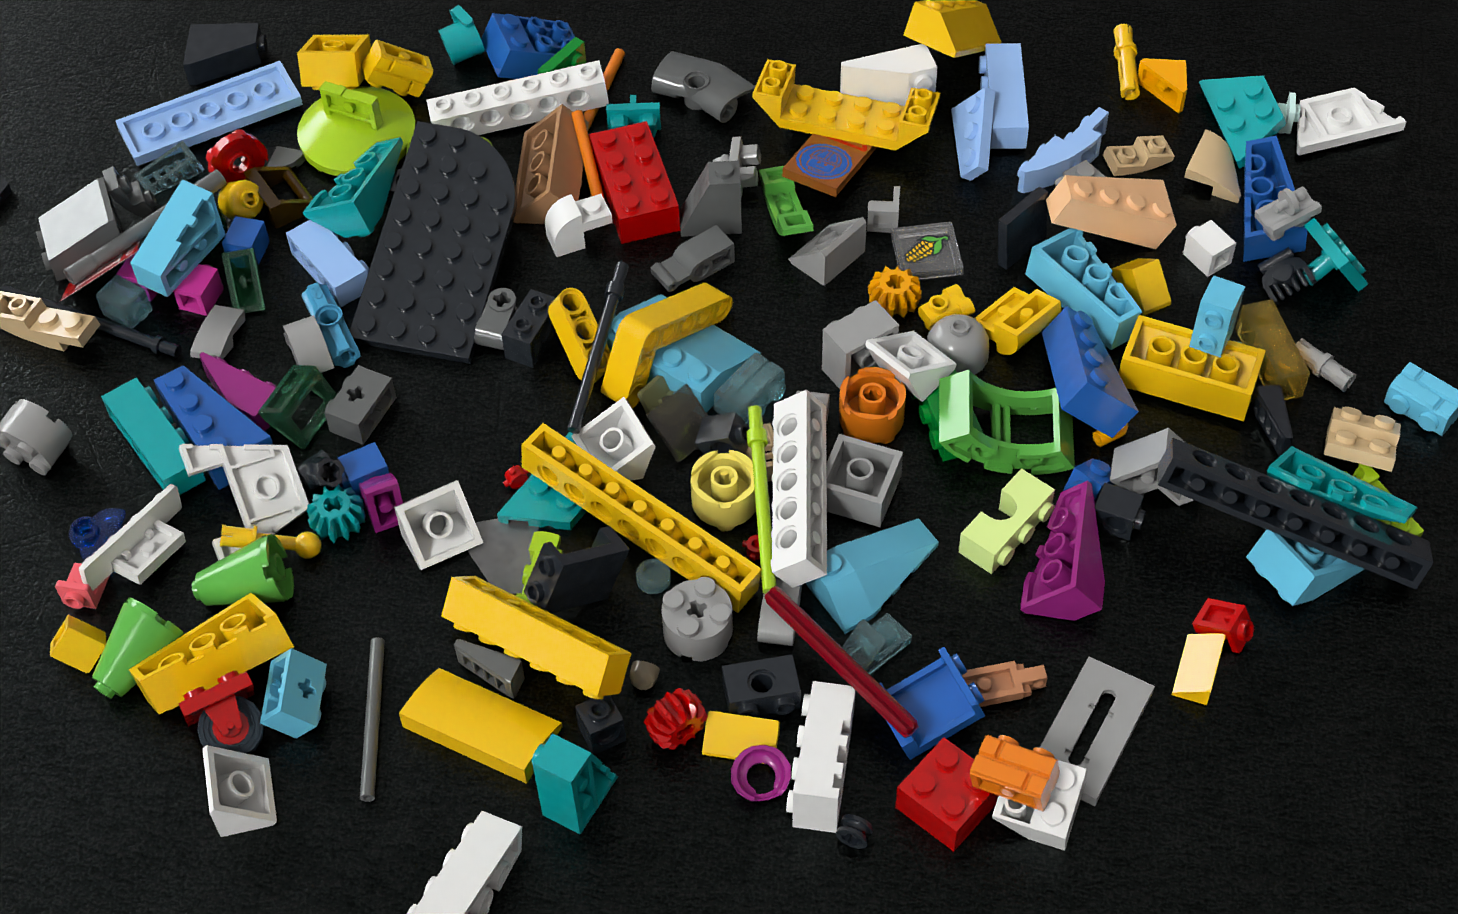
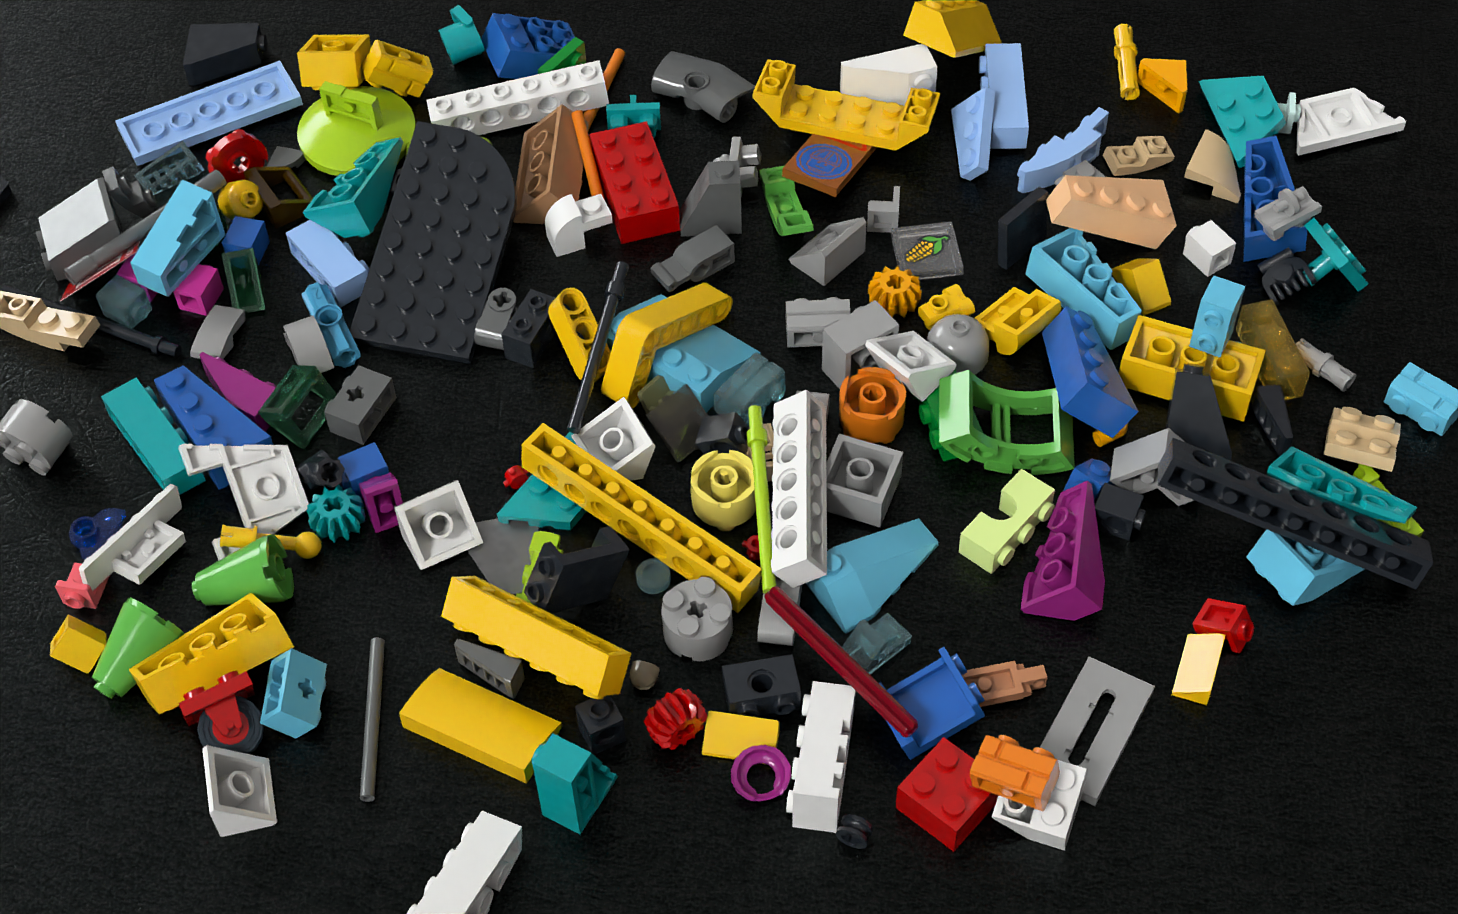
none -> light grey brick [786,297,850,347]
none -> black slope [1165,364,1232,461]

